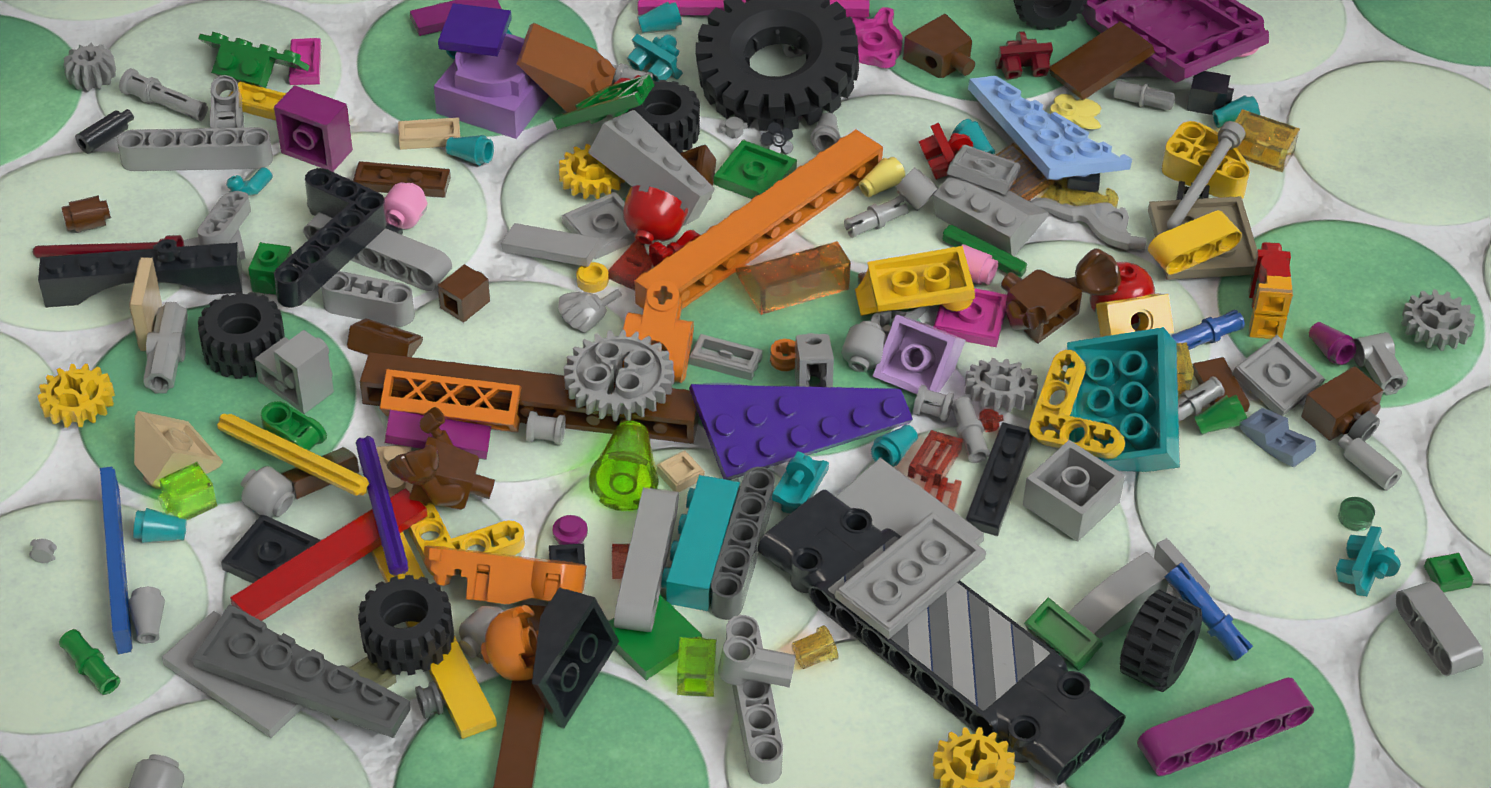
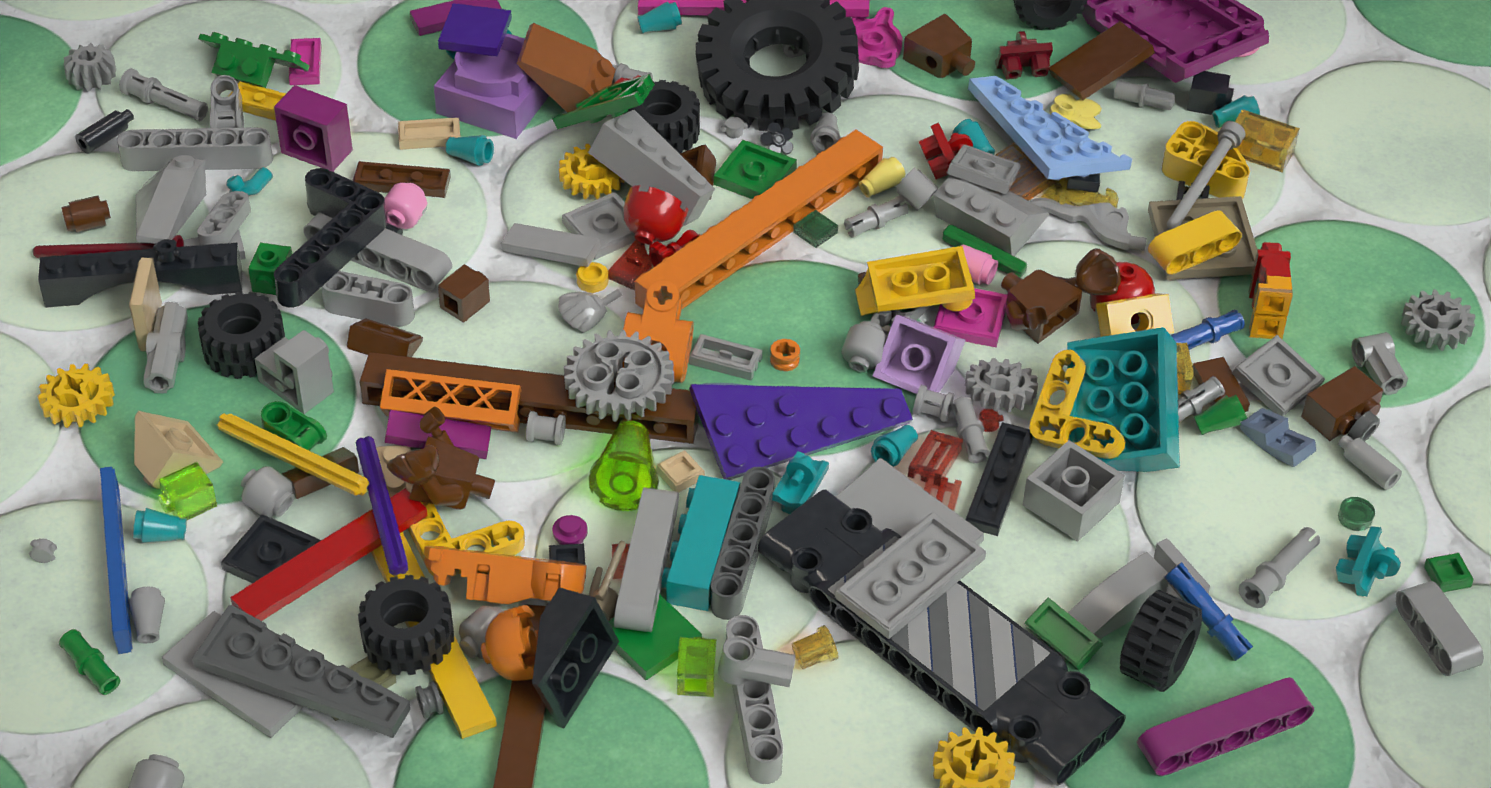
teal hips [627,34,683,82] -> none
clear orange slope [736,241,851,315] -> none
light grey torso [795,333,834,387] -> none
magenta cone [1309,322,1356,365] -> none
none -> light grey wedge [136,155,206,244]
none -> dark tan plant [589,541,626,621]
none -> clear green tile [793,210,838,248]
none -> light grey pin [1239,527,1320,608]

